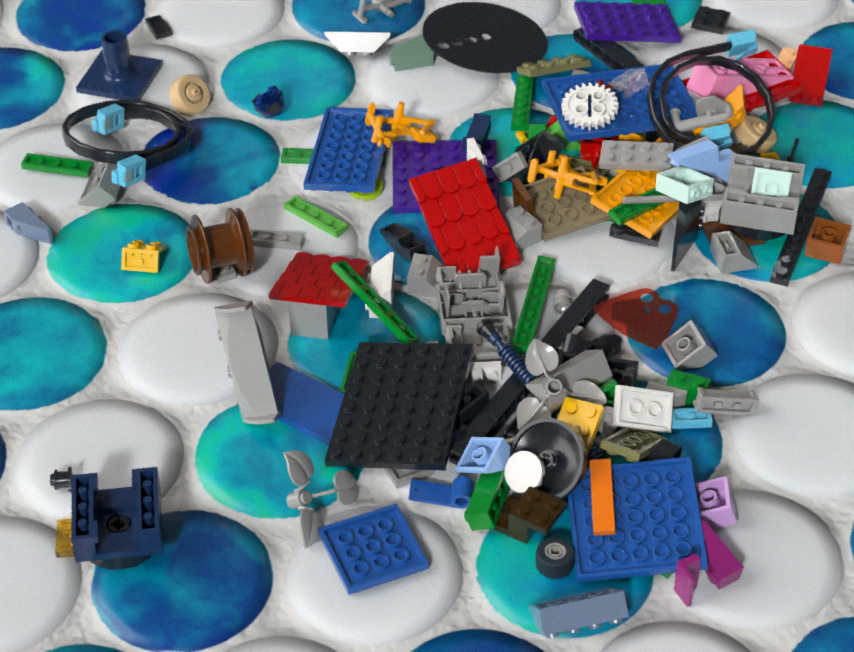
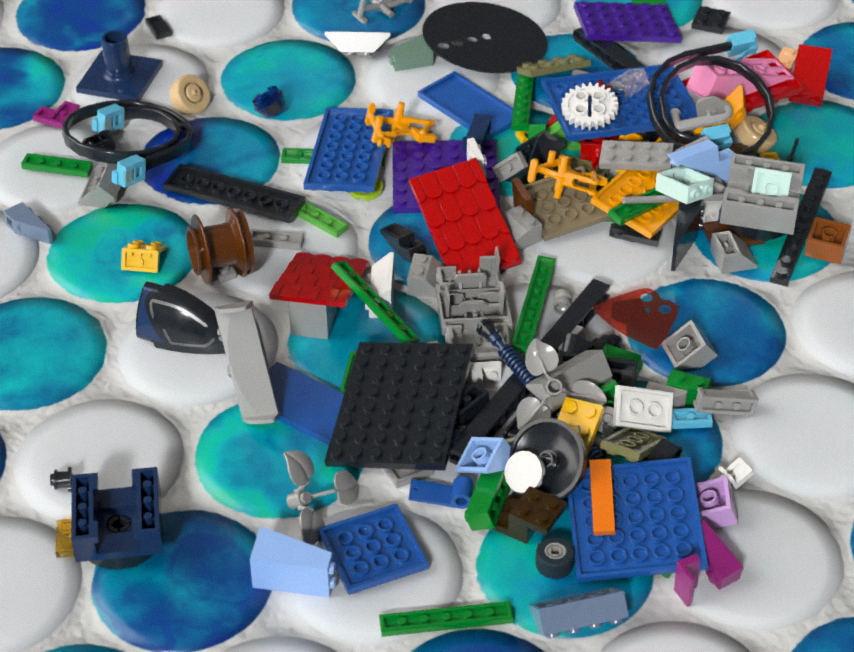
none -> magenta plate [33,101,80,129]
none -> black piece [82,130,116,150]
none -> black panel [136,281,226,354]
none -> black plate [163,164,306,223]
none -> light blue slope [250,527,337,597]
none -> green tile [379,601,514,637]
none -> blue tile [418,71,513,140]
none -> green tile [603,344,642,373]
none -> white bracket [718,457,755,490]

